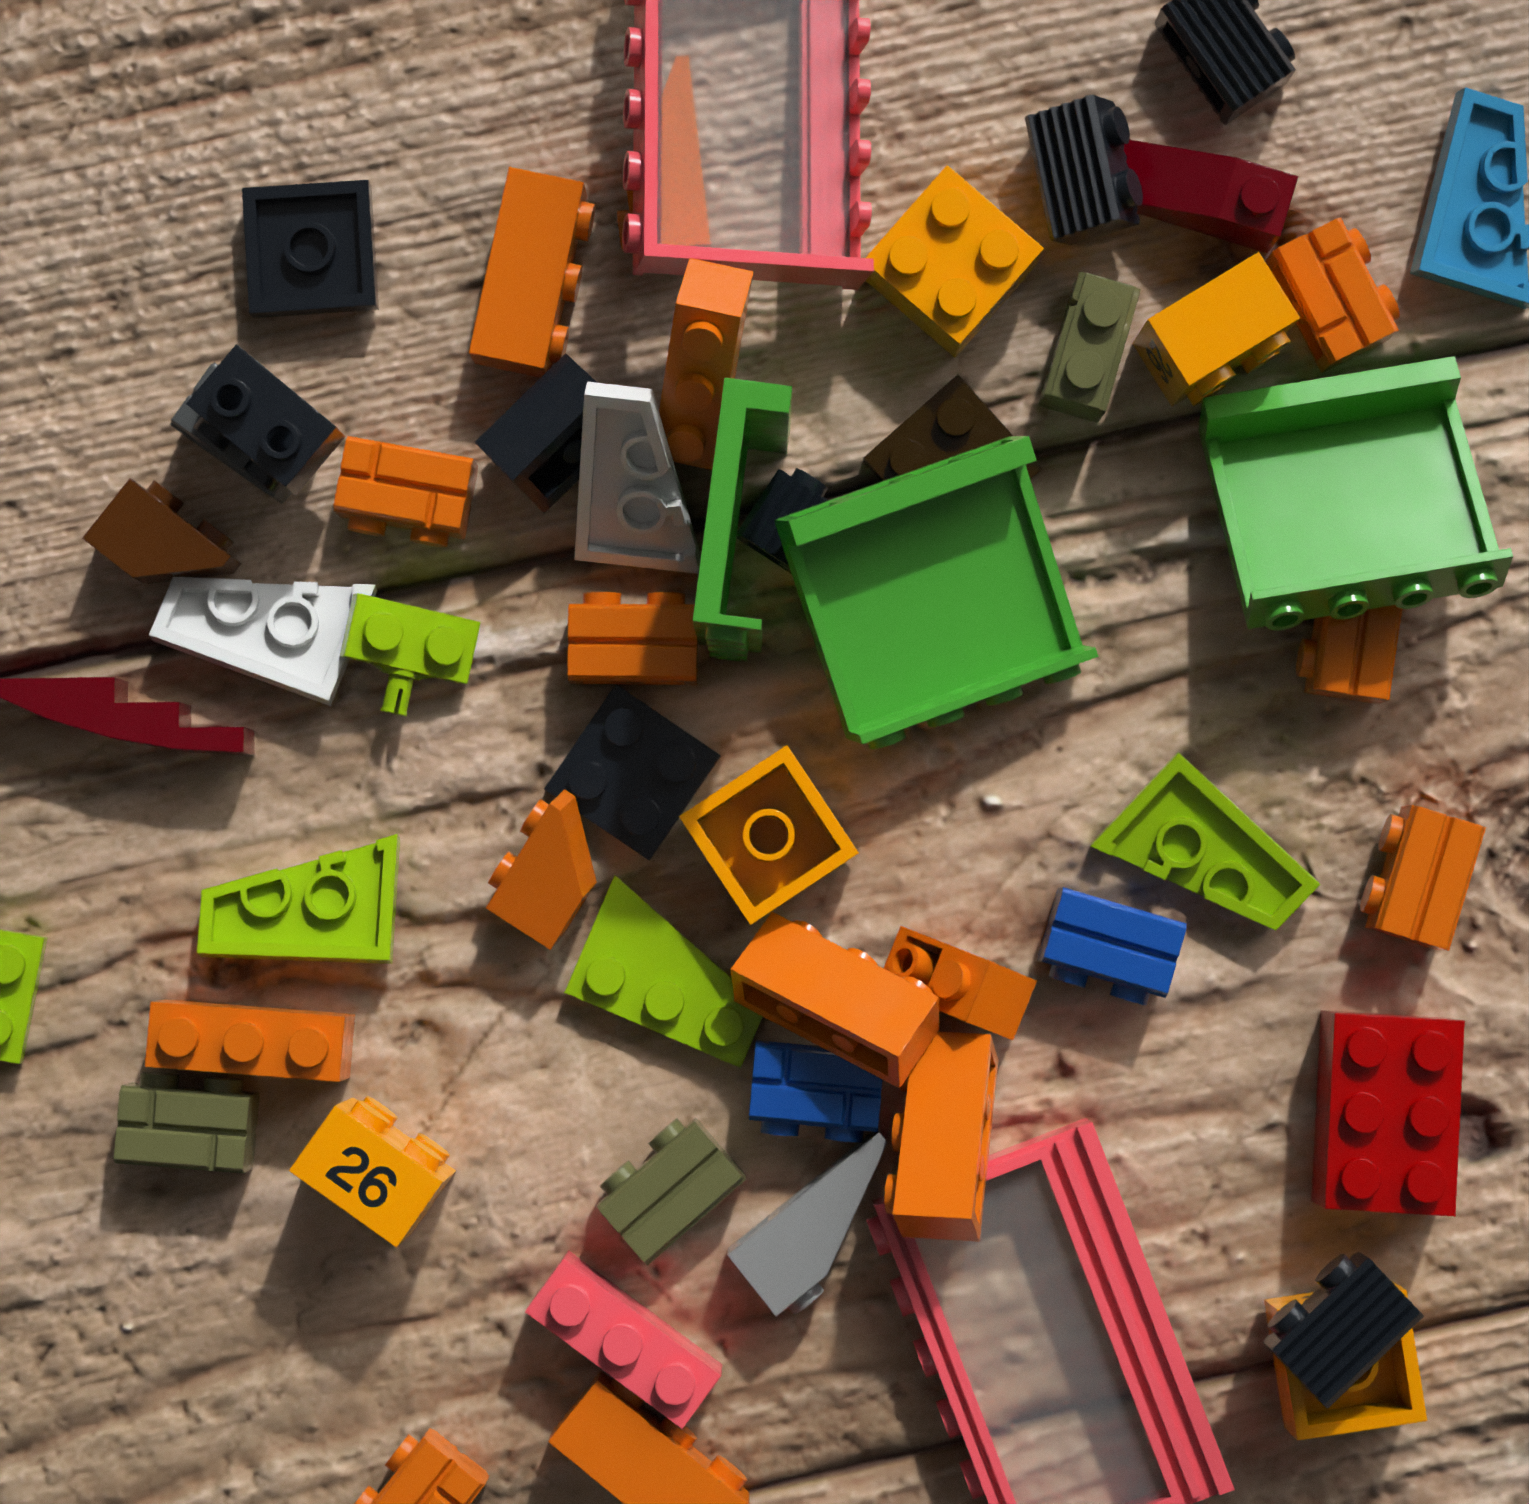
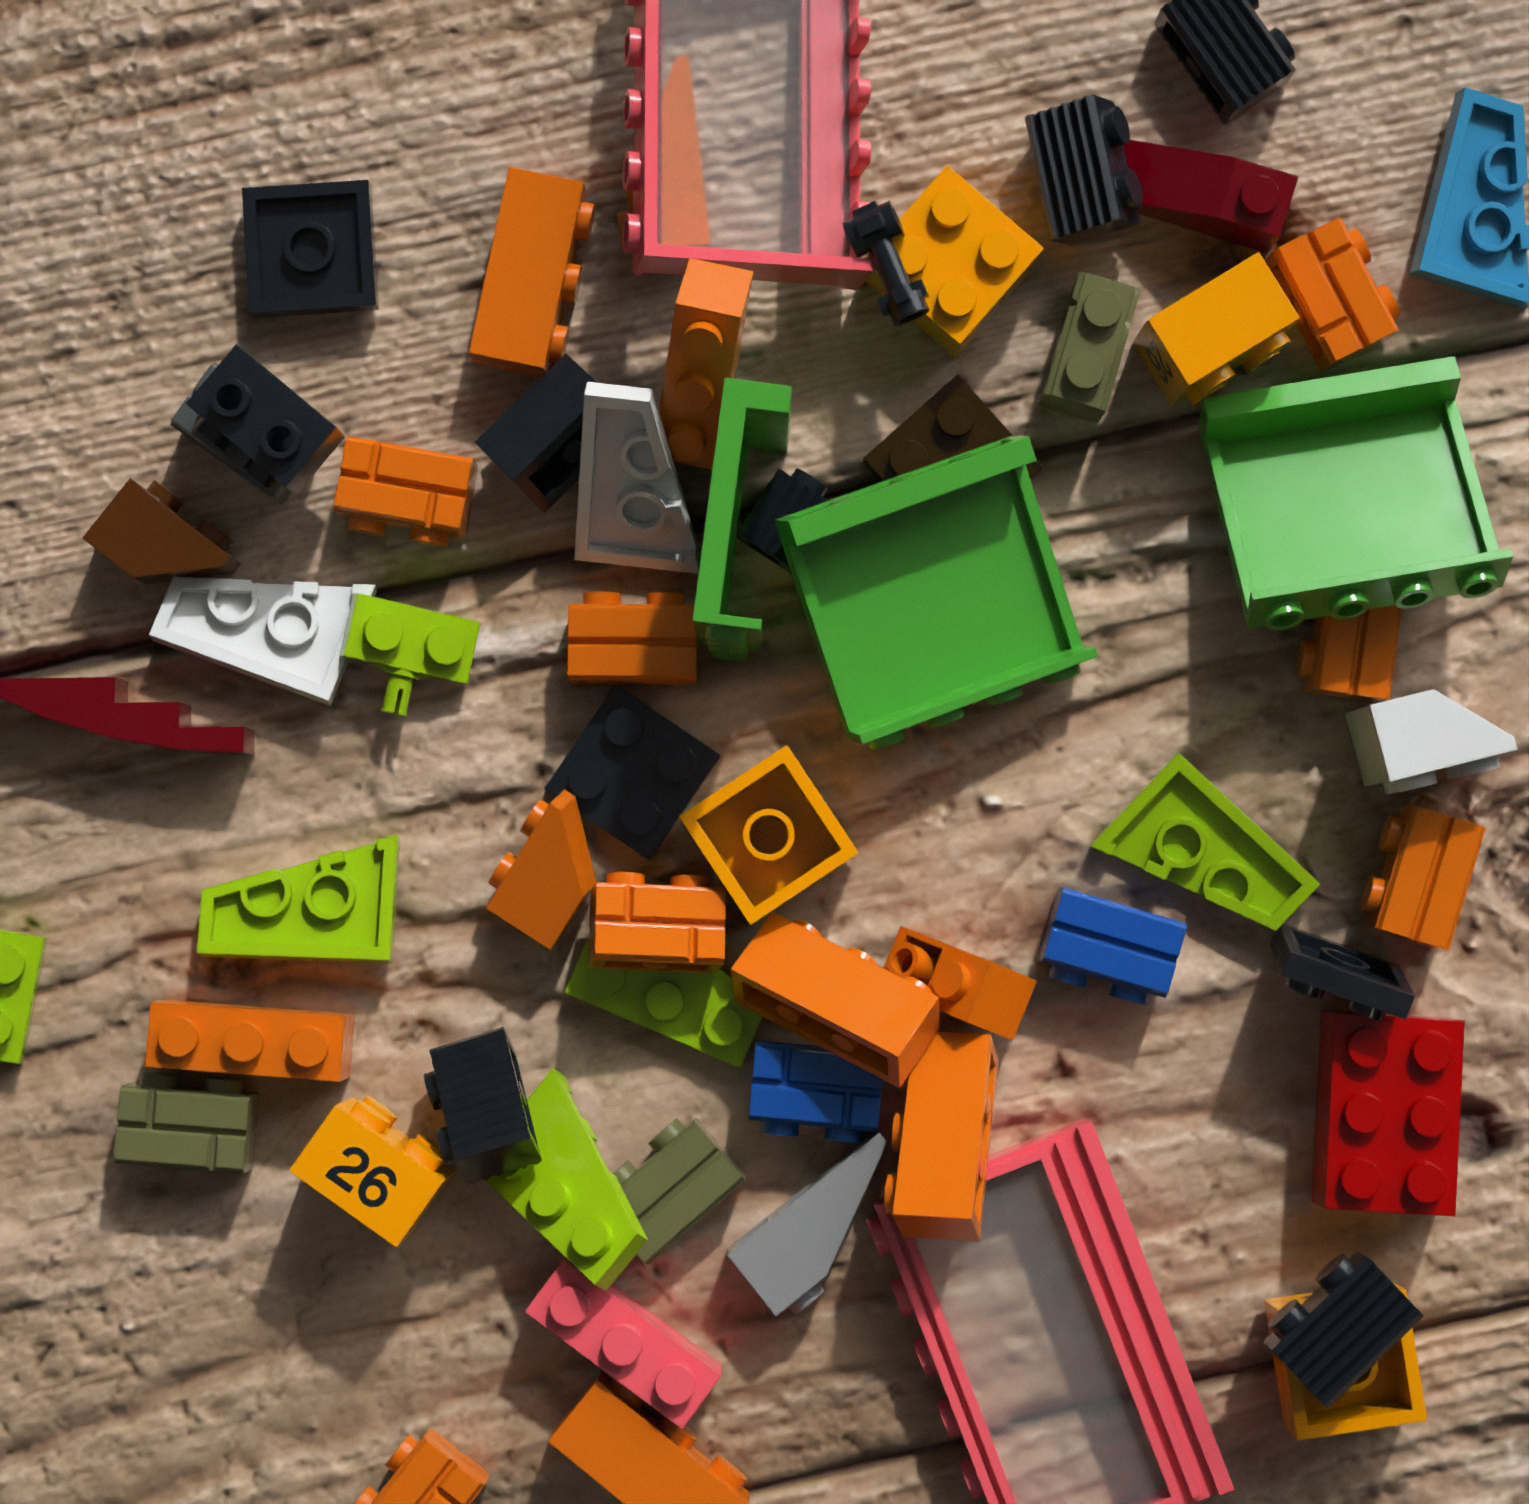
none -> black brick [424,1027,542,1184]
none -> lime wing [485,1068,648,1291]
none -> orange brick [588,872,726,973]
none -> black bar [842,200,930,326]
none -> black plate [1270,924,1415,1021]
none -> white slope [1345,689,1518,795]

